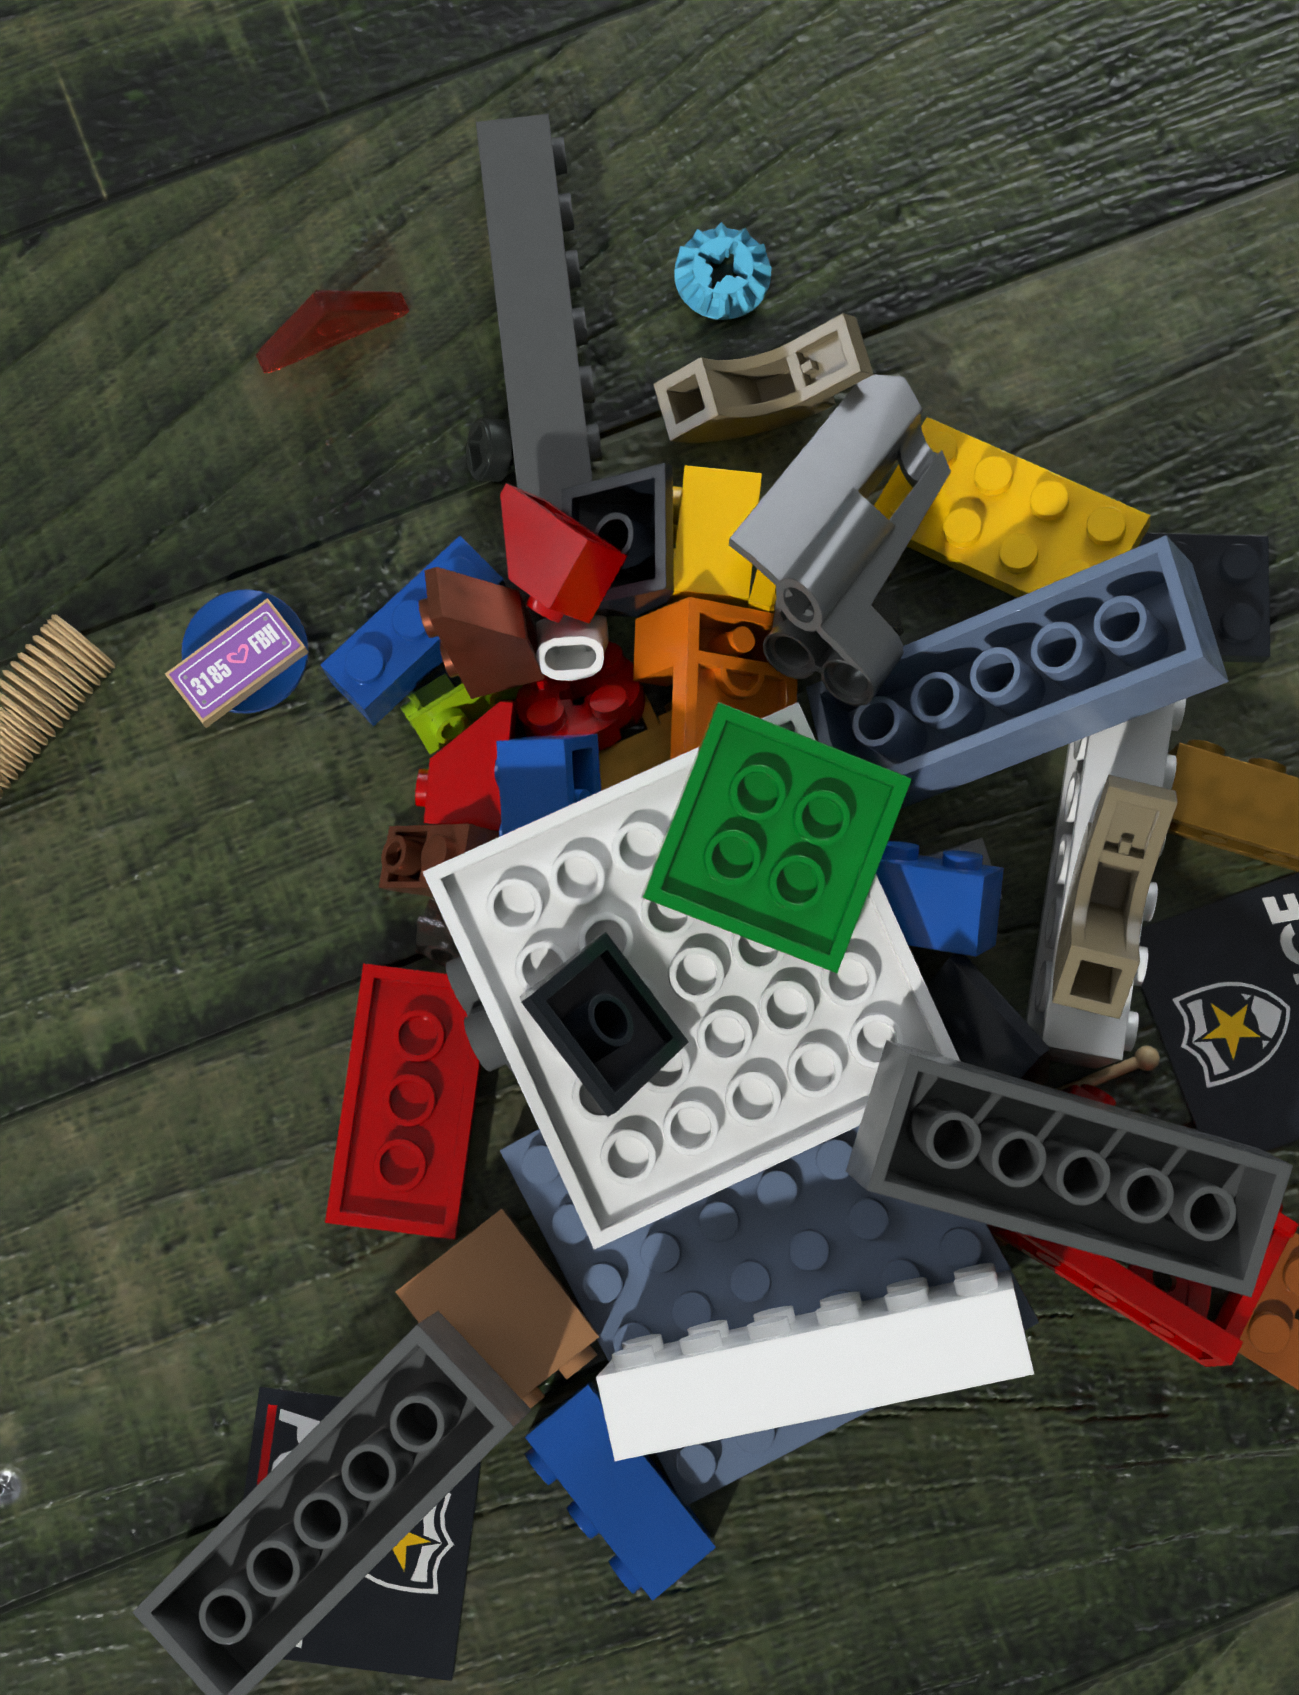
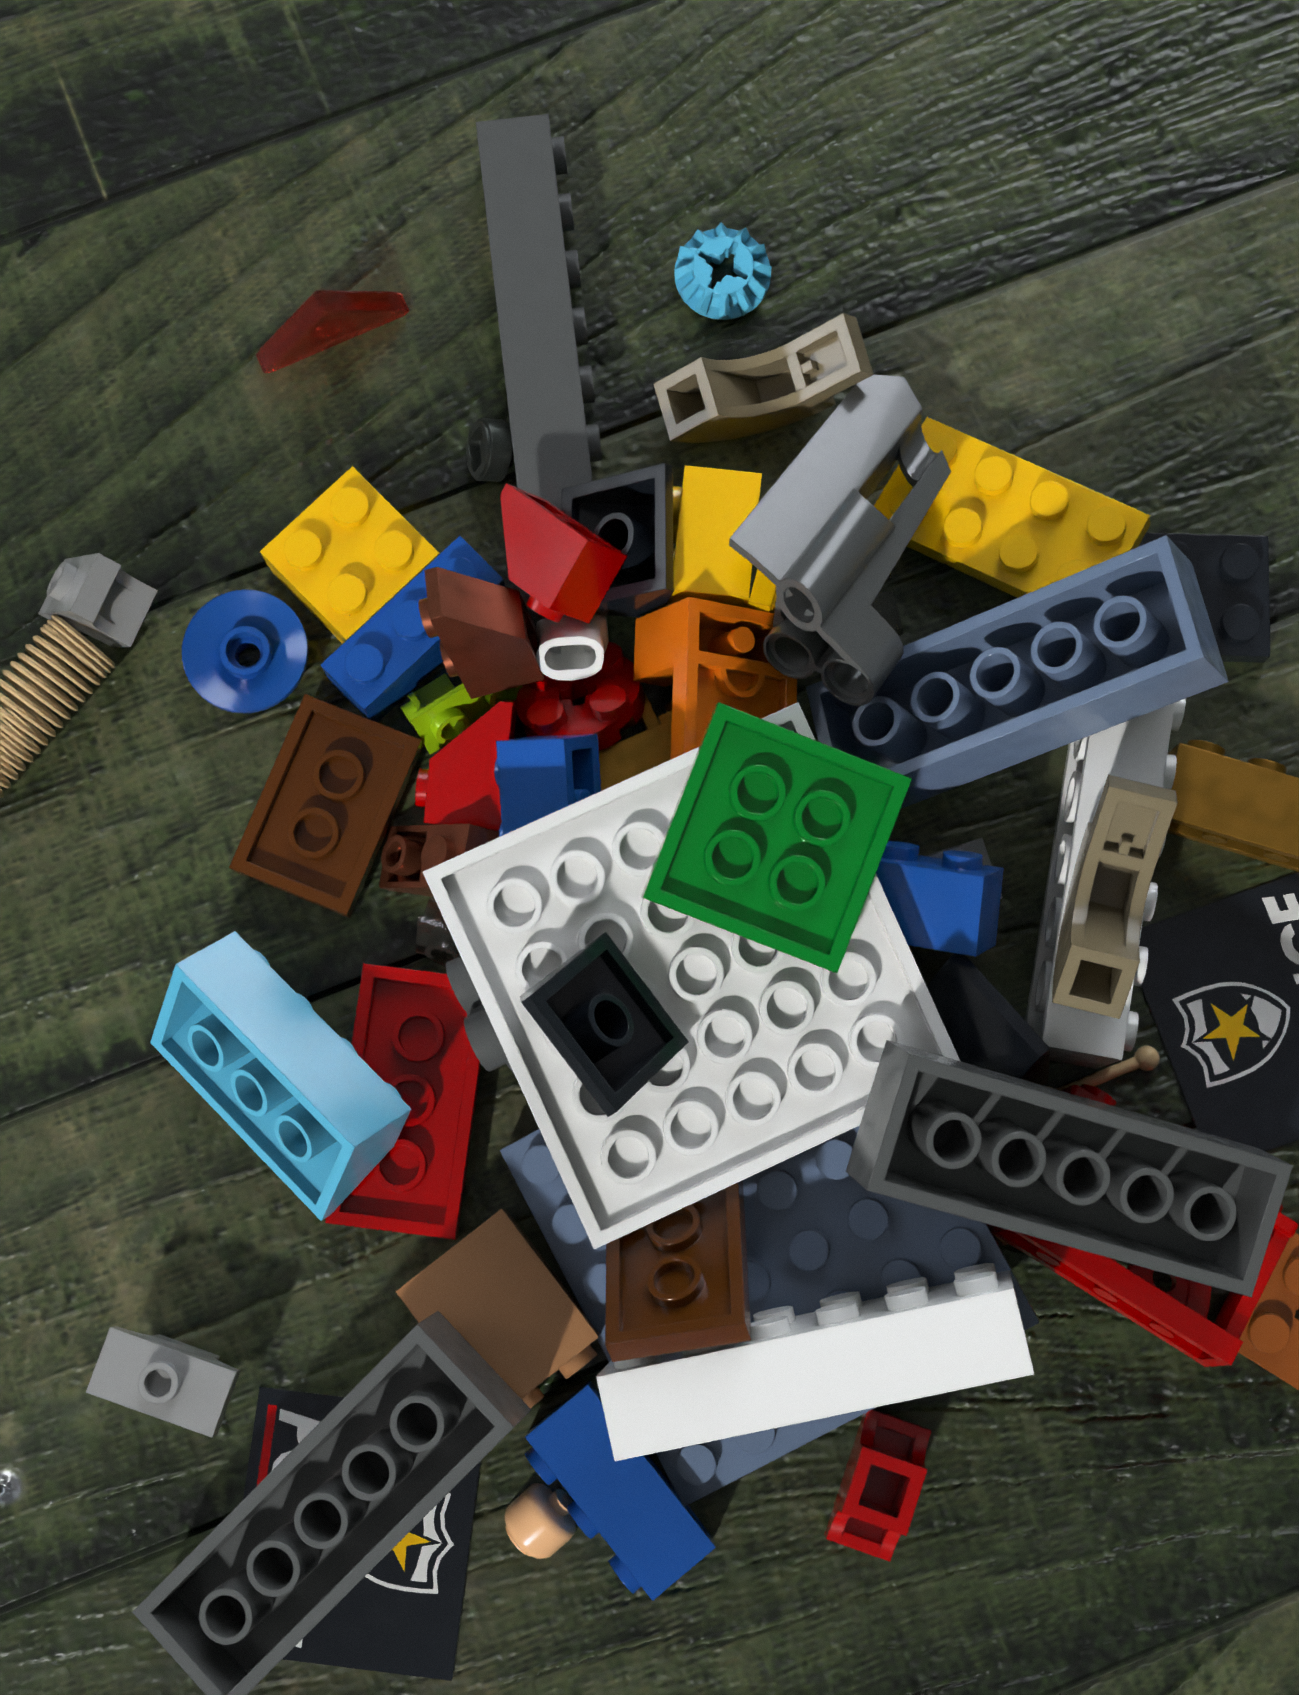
tile [165,598,309,728] -> none
none -> light grey brick [38,553,158,648]
none -> light grey brick [86,1326,241,1438]
none -> medium azure slope [150,931,411,1221]
none -> reddish brown plate [229,694,424,918]
none -> yellow brick [260,466,440,644]
none -> light nougat piece [505,1483,577,1559]
none -> reddish brown plate [605,1180,751,1362]
none -> red brick [824,1409,931,1562]

